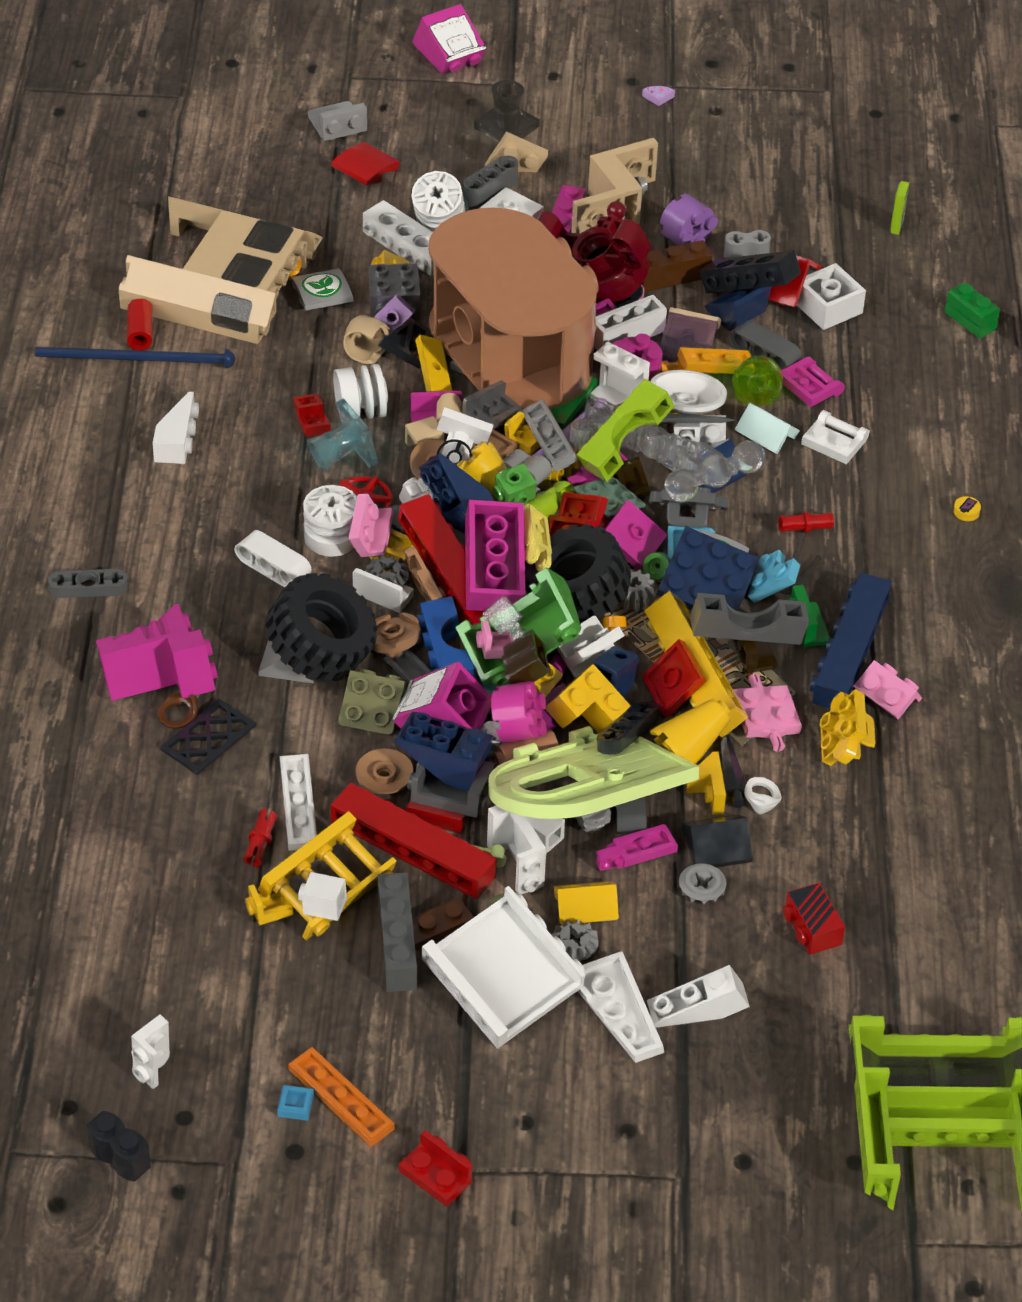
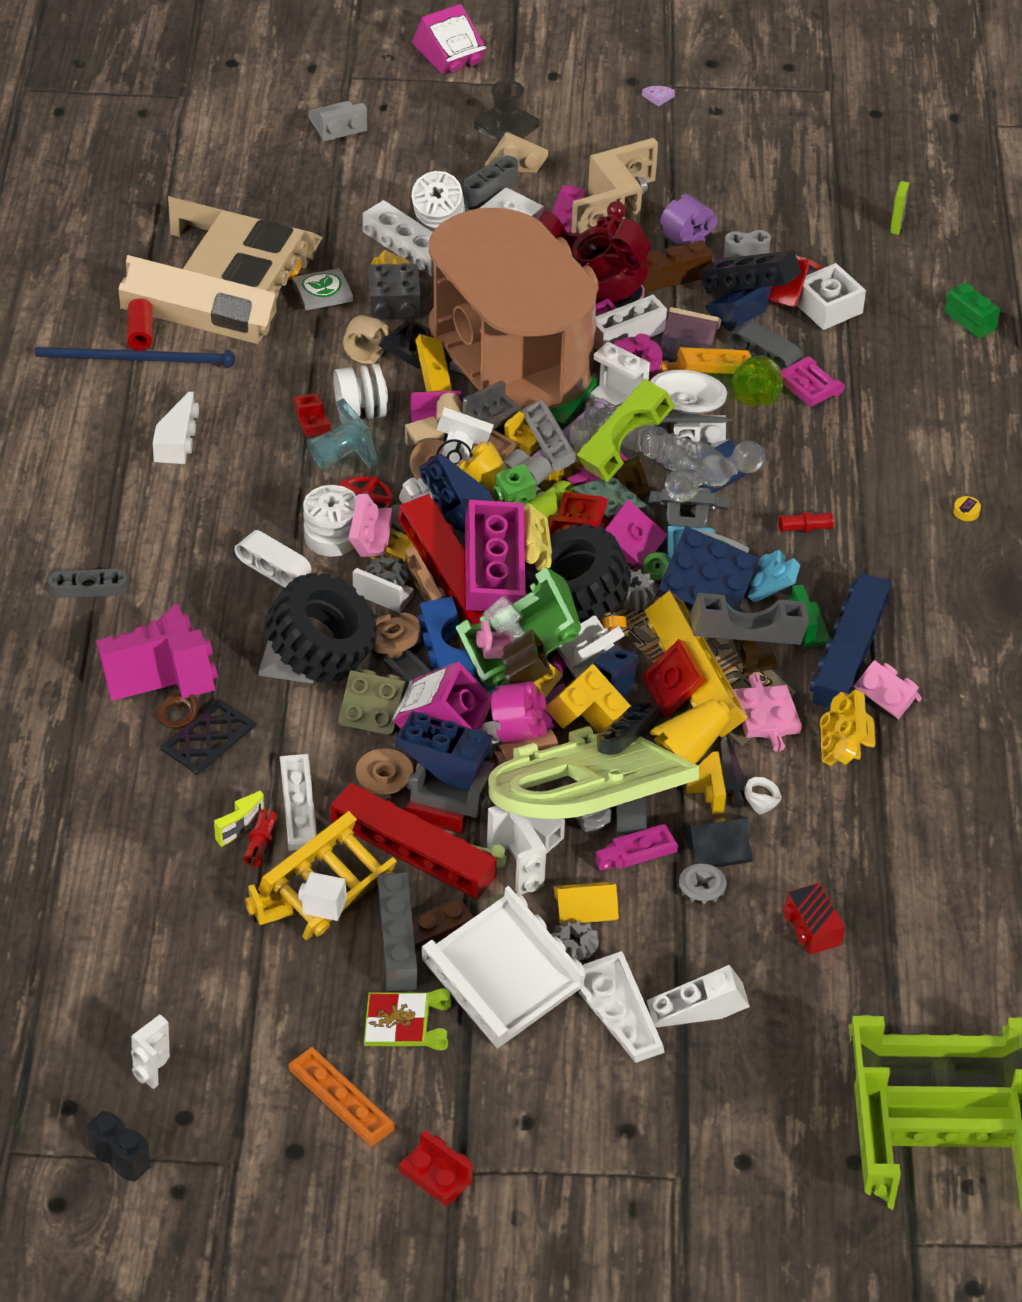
dark azure tile [277,1085,314,1121] -> none
red slope [331,142,400,185] -> none
lavender brick [375,293,415,333] -> none
light aqua panel [735,403,800,454] -> none
white plate [801,410,870,464] -> none
none -> slope [214,790,264,847]
none -> flag [364,989,451,1050]

